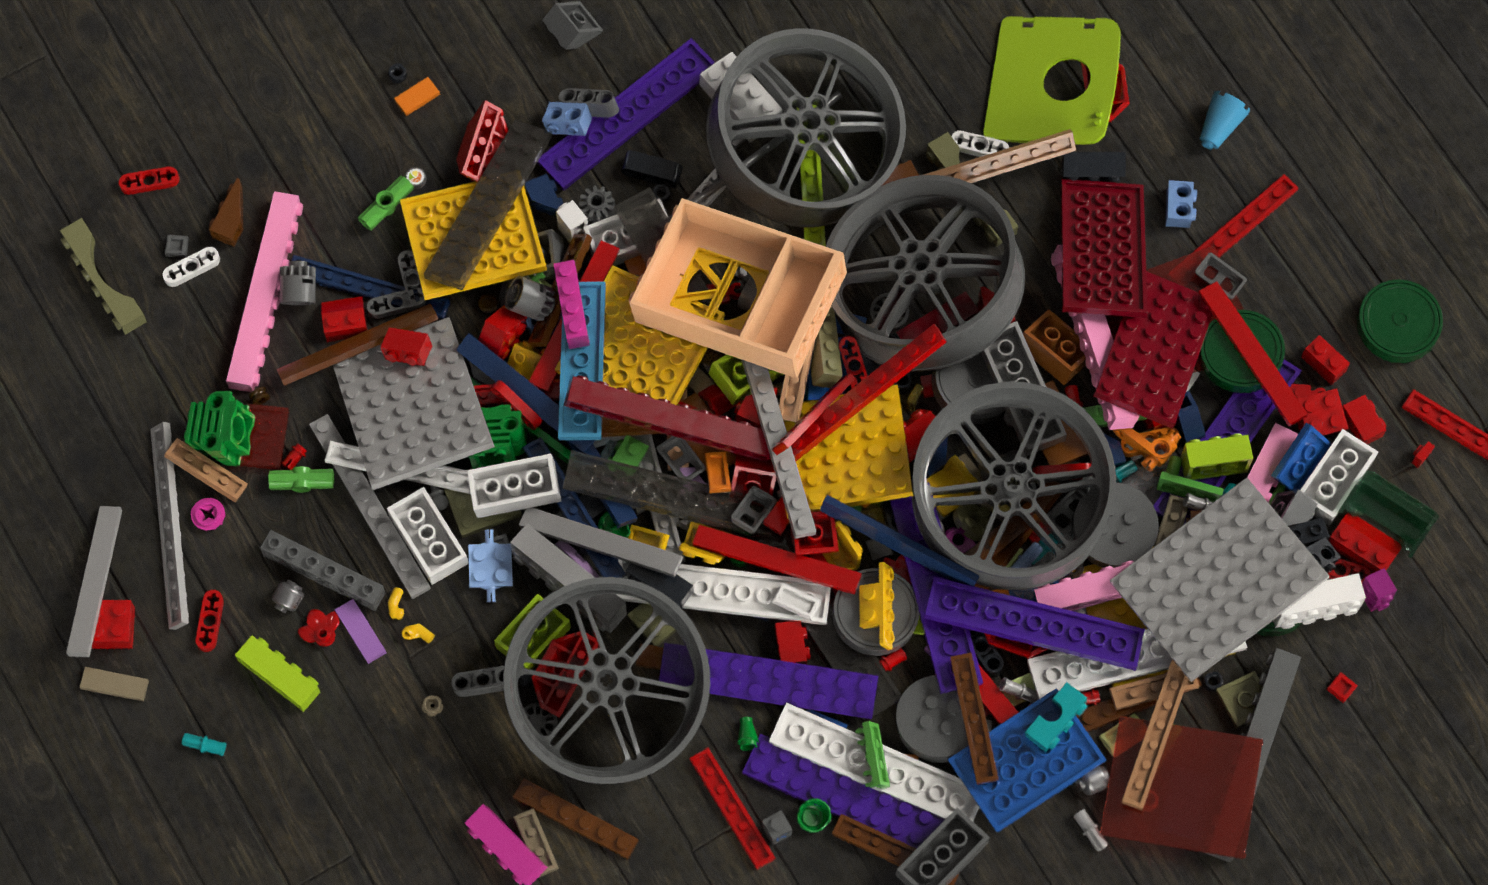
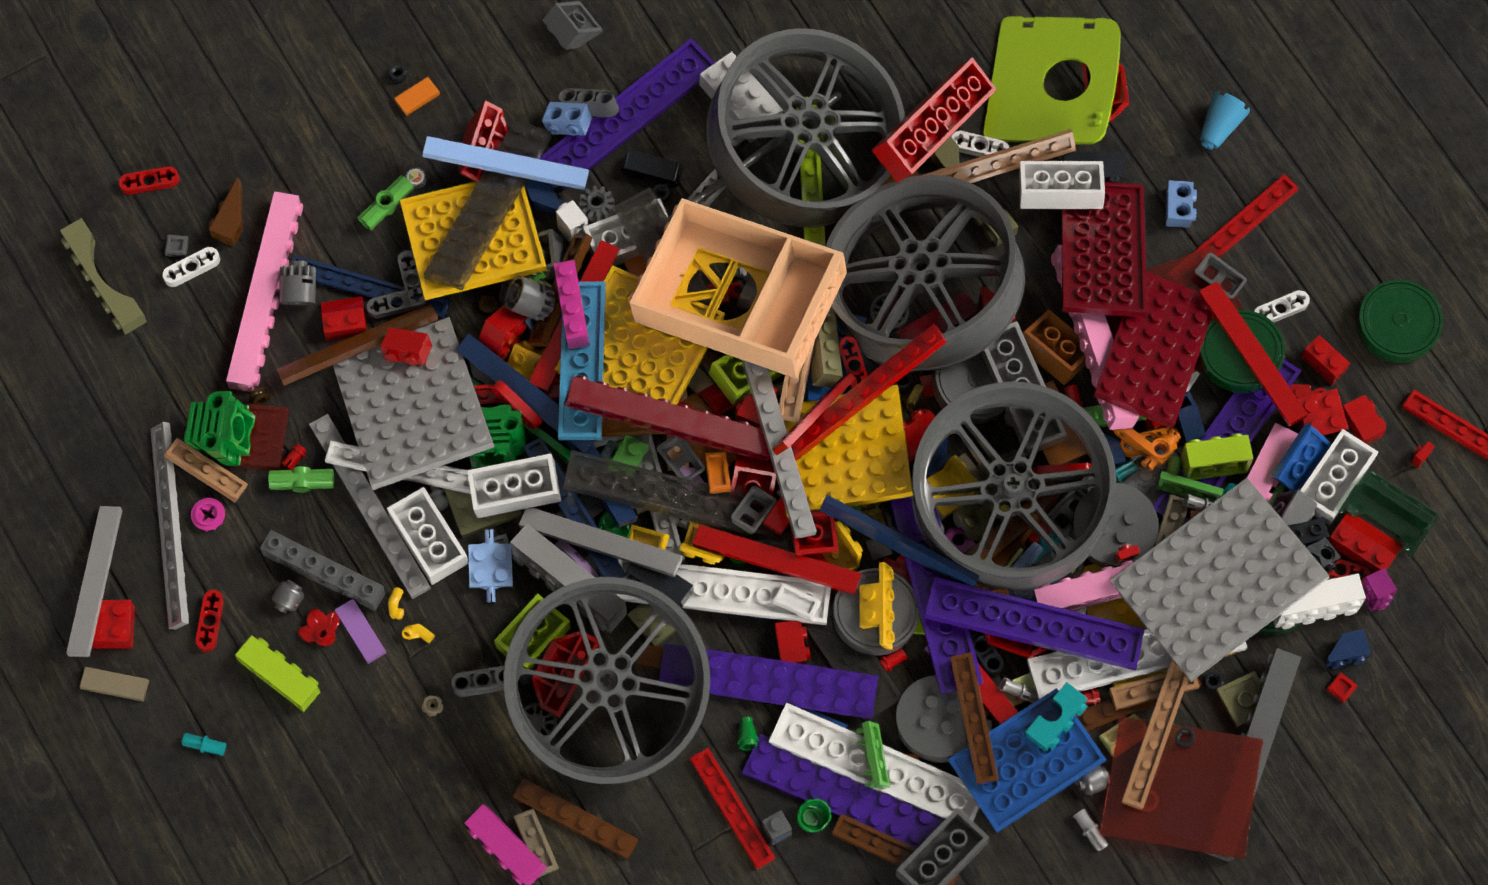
none -> light blue tile [423,136,589,190]
none -> red brick [872,57,997,183]
none -> white brick [1019,161,1105,209]
none -> red plate [1114,544,1140,564]
none -> black axle [1175,727,1195,748]
none -> white beam [1254,290,1310,323]
none -> dark blue slope [1325,629,1371,669]

